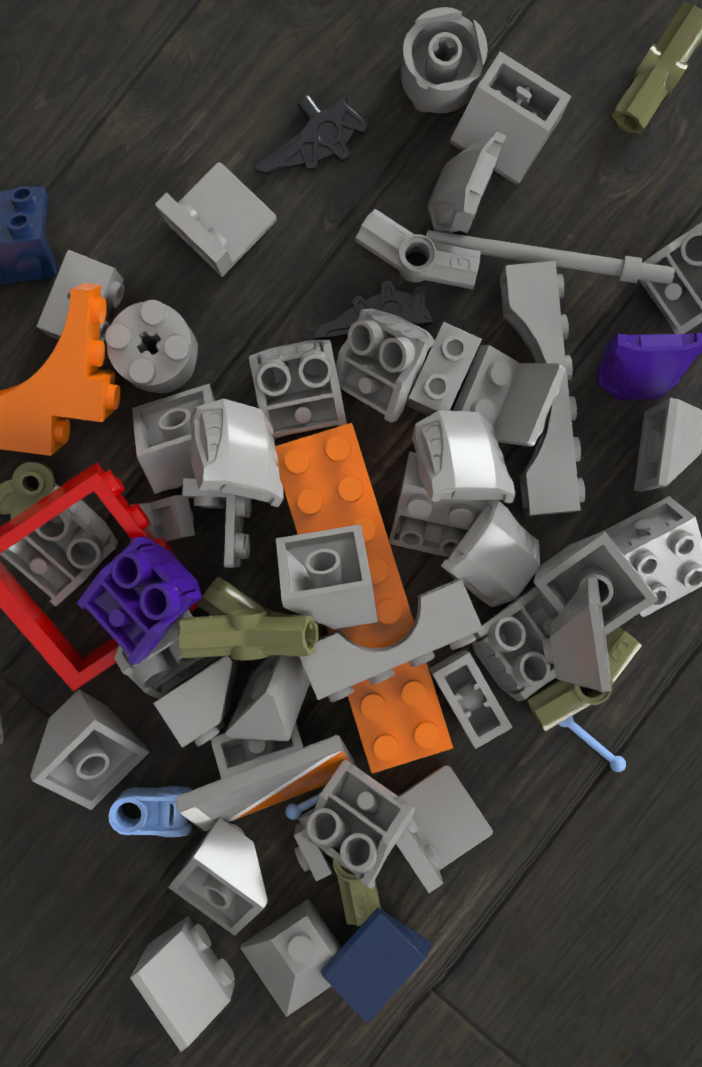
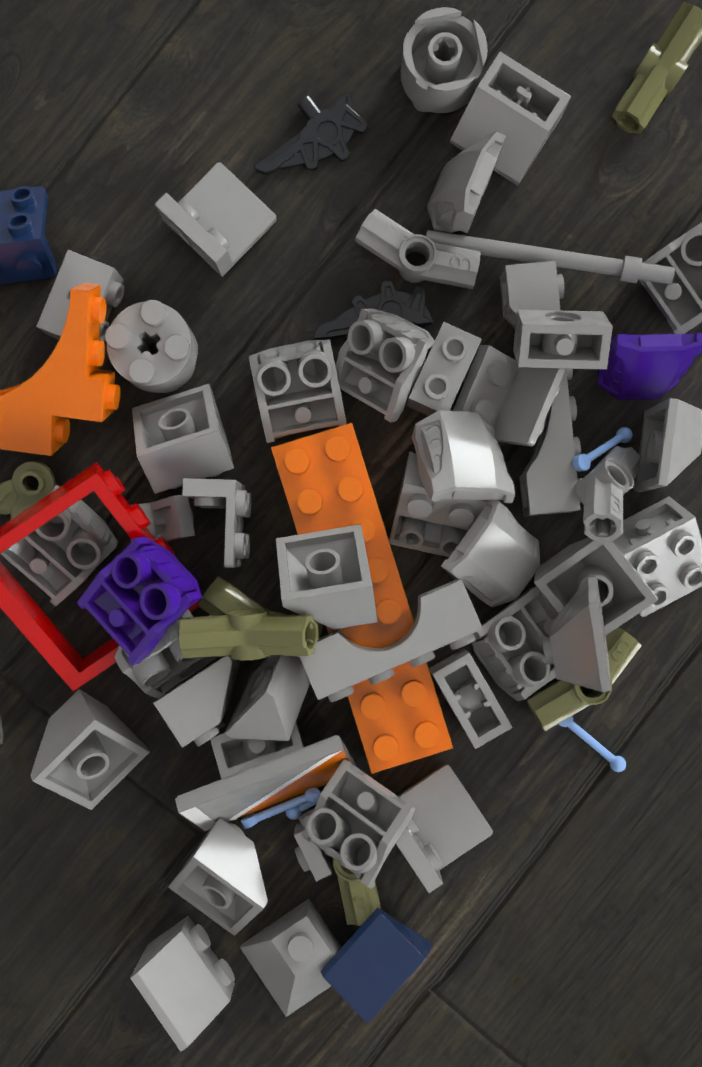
light blue piece [109,786,192,837] -> none
light grey slope [189,399,283,507] -> none
none -> light blue hinge [240,787,320,829]
none -> light grey brick [513,309,613,370]
none -> light blue hinge [572,427,633,472]
none -> light grey piece [575,446,641,542]

